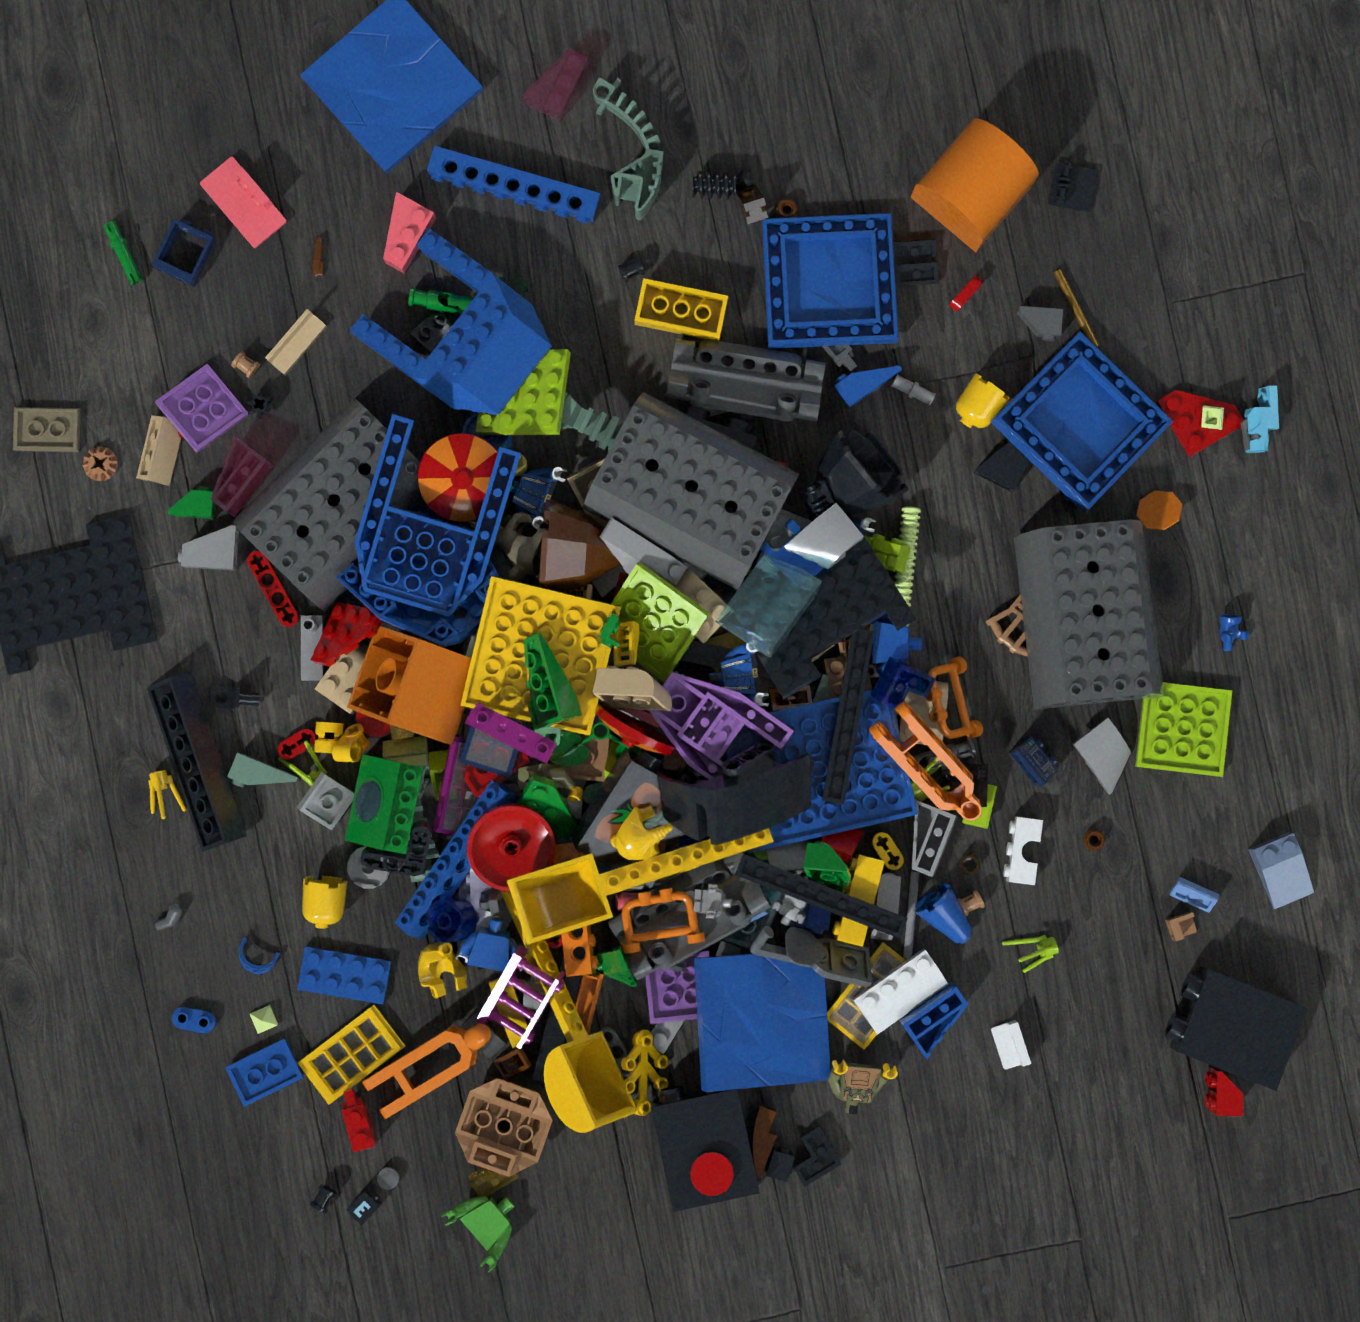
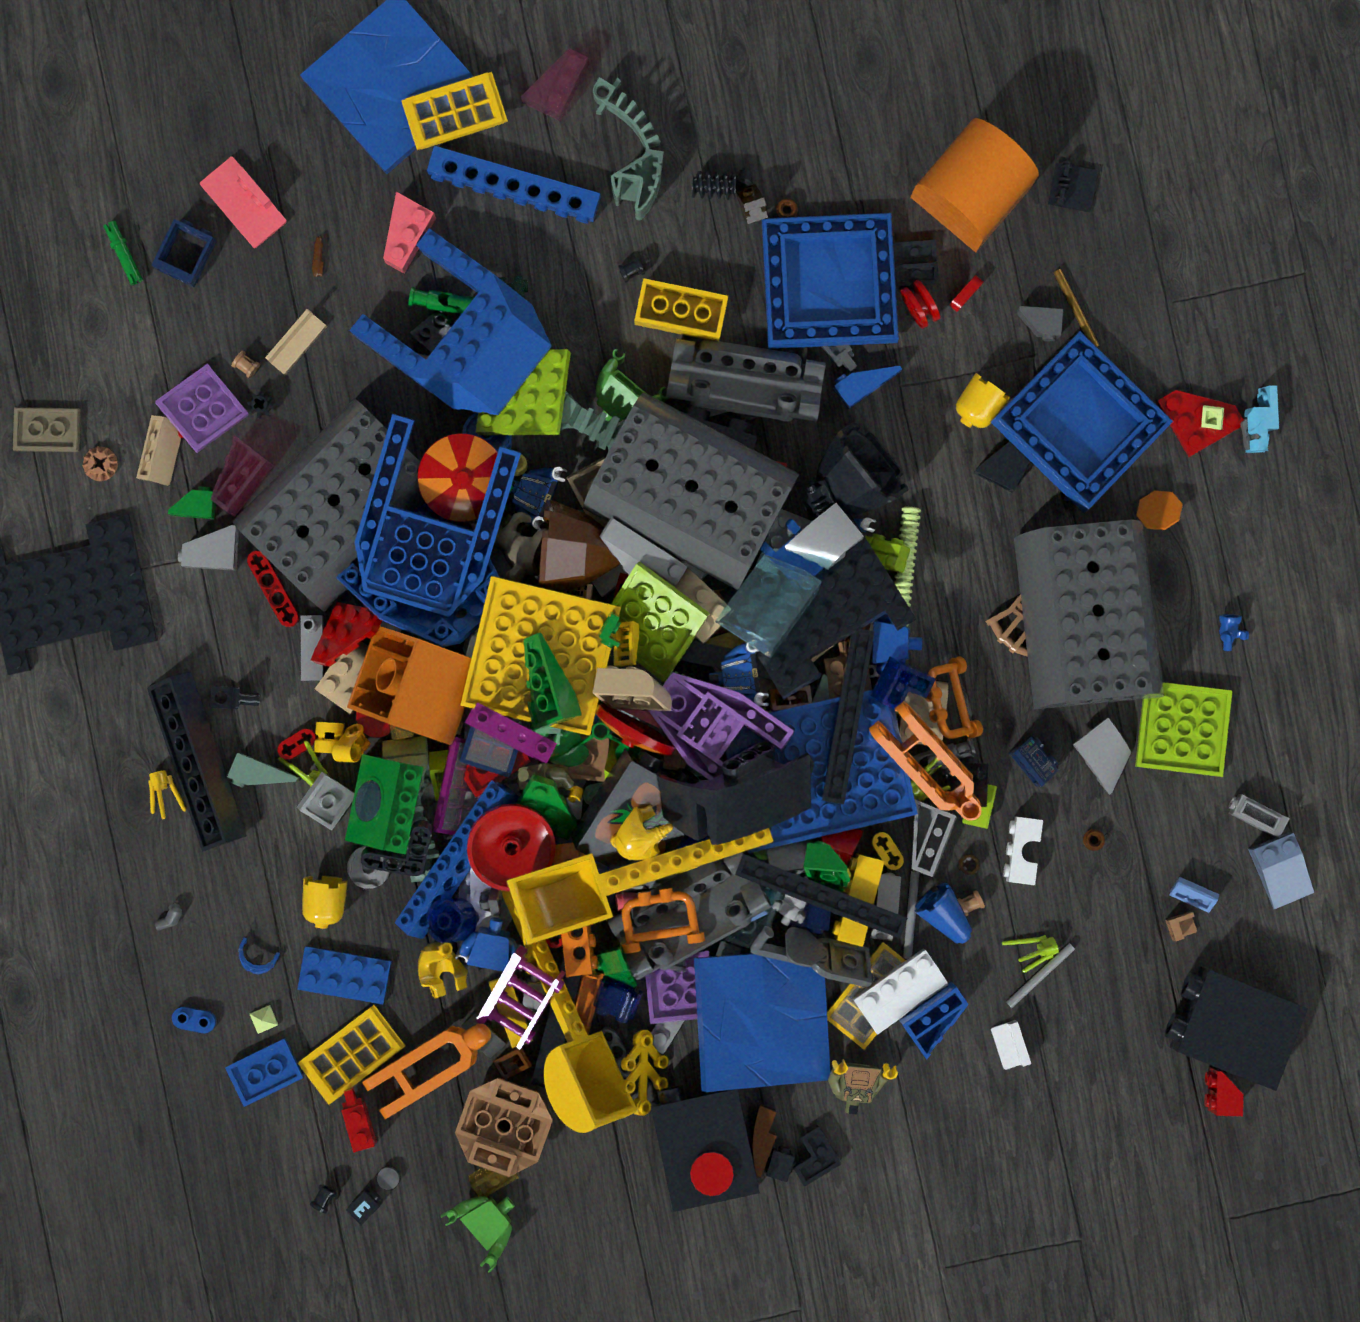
light grey piece [694,884,733,919] -> none
light grey pin [891,374,936,406] -> none
none -> yellow piece [401,72,508,150]
none -> clear blue brick [593,978,643,1023]
none -> bright green torso [596,349,669,422]
none -> red wheel [900,280,941,329]
none -> light grey bar [1006,943,1075,1008]
none -> light grey window [1229,794,1290,838]

